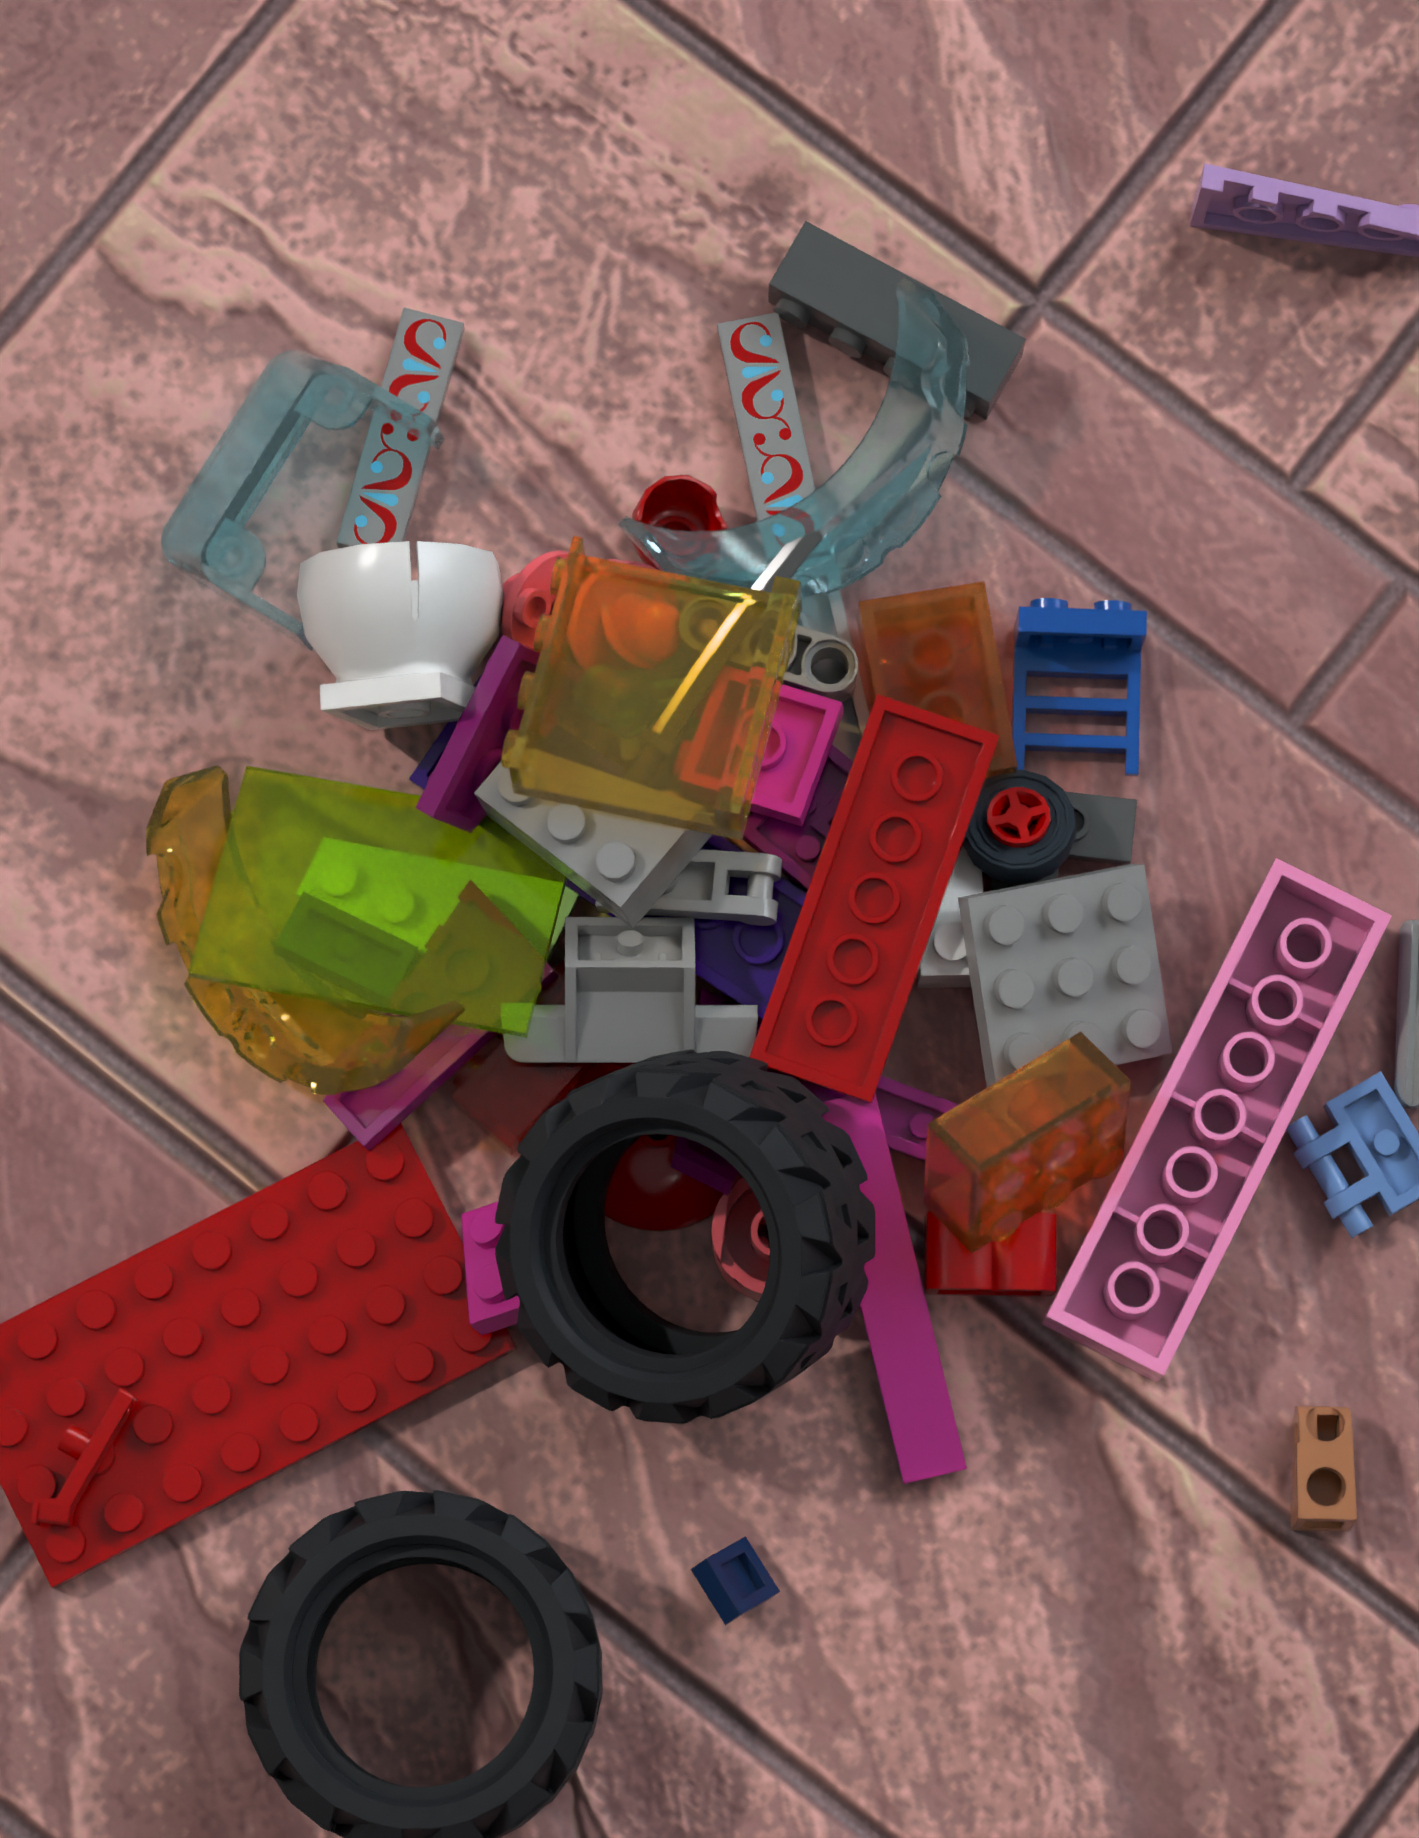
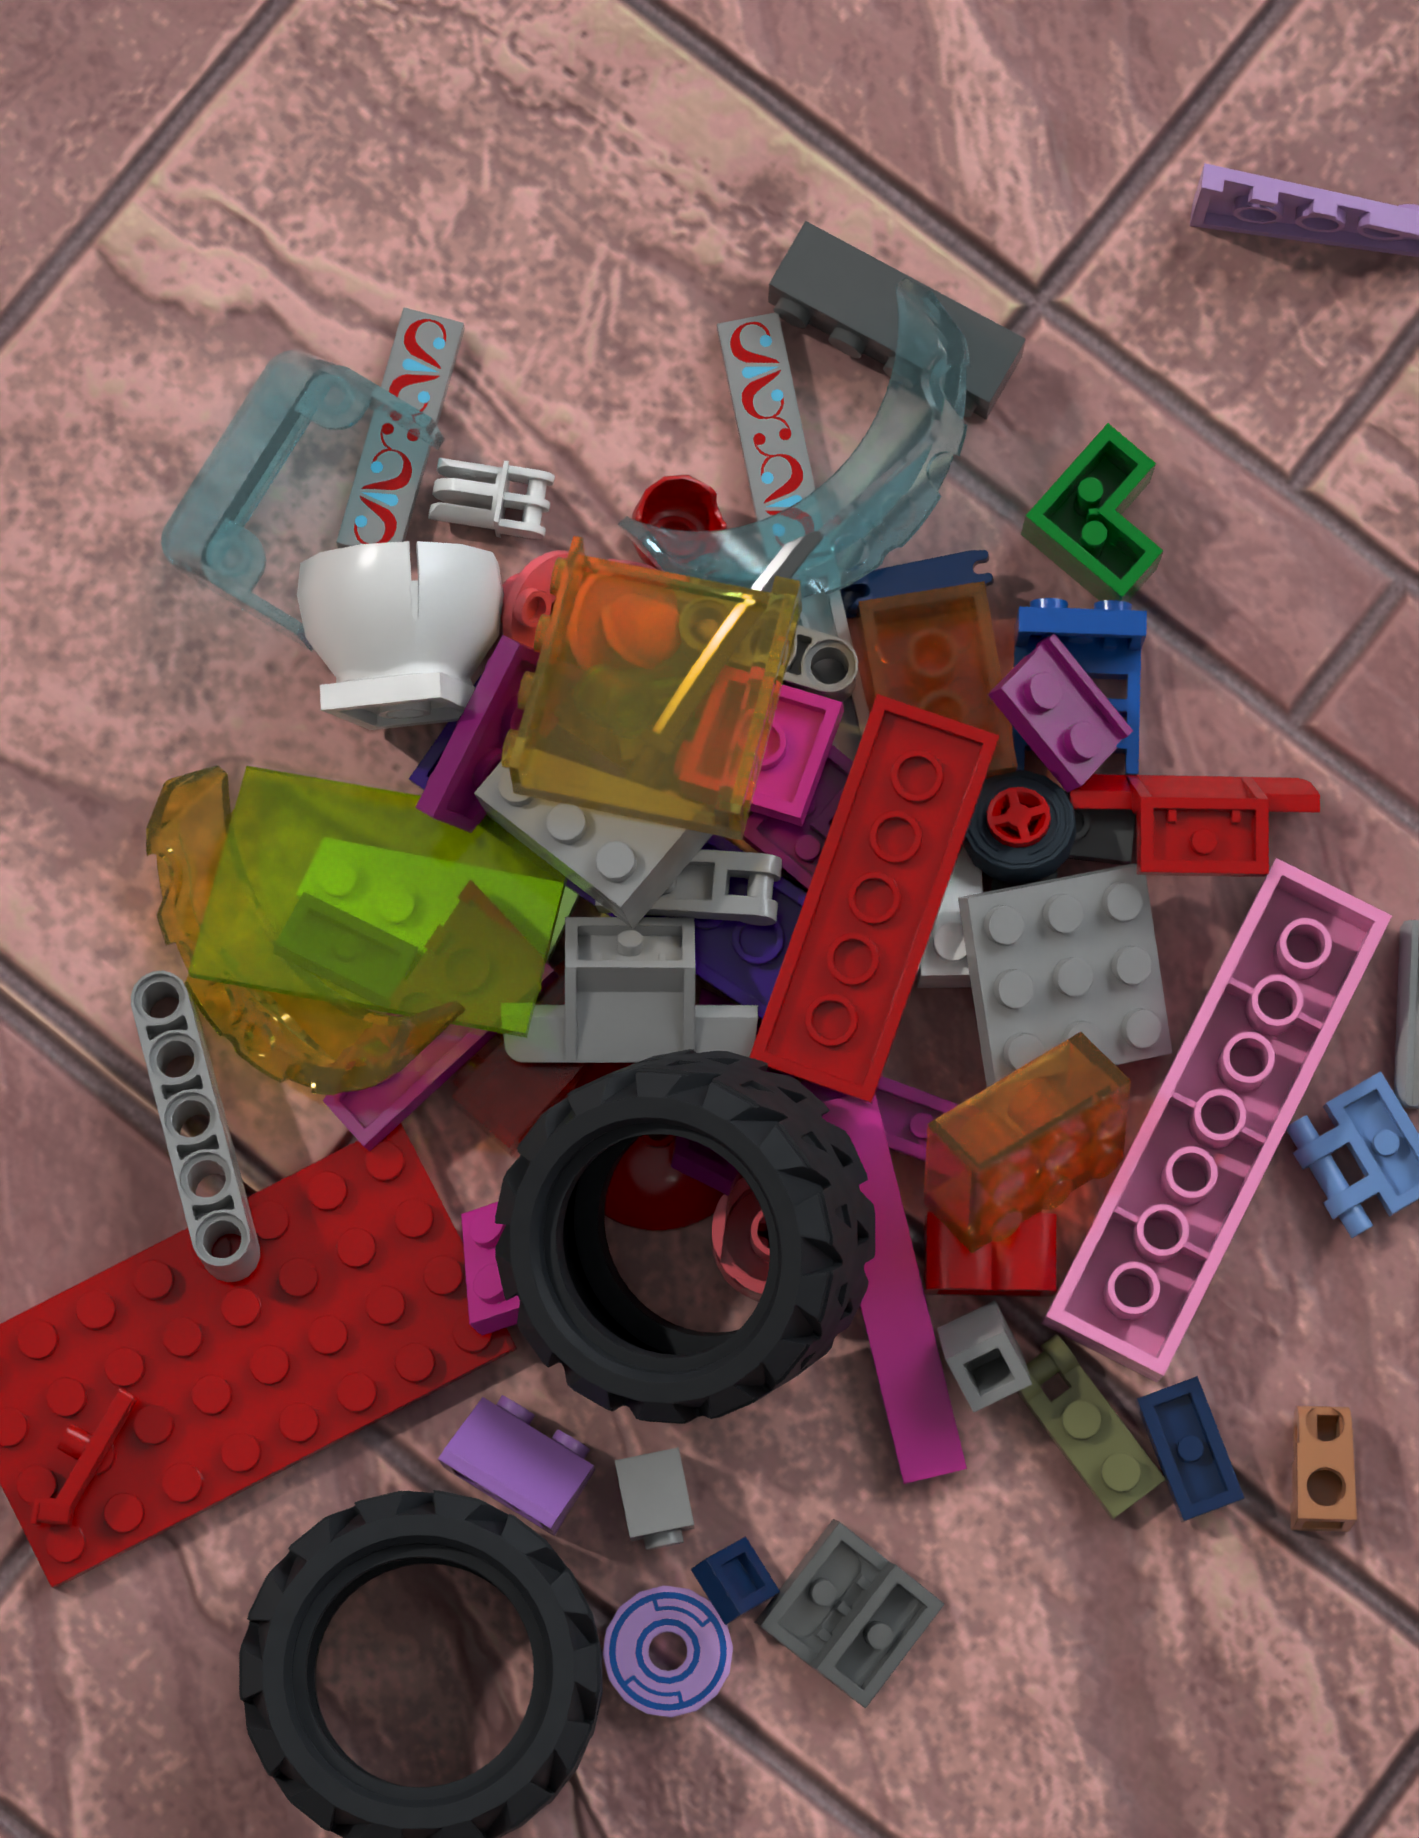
none -> light grey beam [131,971,260,1282]
none -> white arm [428,458,555,539]
none -> medium lavender slope [438,1395,595,1536]
none -> lavender tile [603,1585,733,1718]
none -> light grey brick [615,1447,694,1550]
none -> dark grey slope [754,1519,944,1708]
none -> dark blue piece [838,550,994,619]
none -> light grey brick [937,1300,1032,1412]
none -> magenta plate [988,633,1133,792]
none -> olive plate [1017,1334,1166,1520]
none -> green brick [1021,423,1164,602]
none -> red plate [1068,774,1320,877]
none -> dark blue plate [1135,1376,1245,1522]

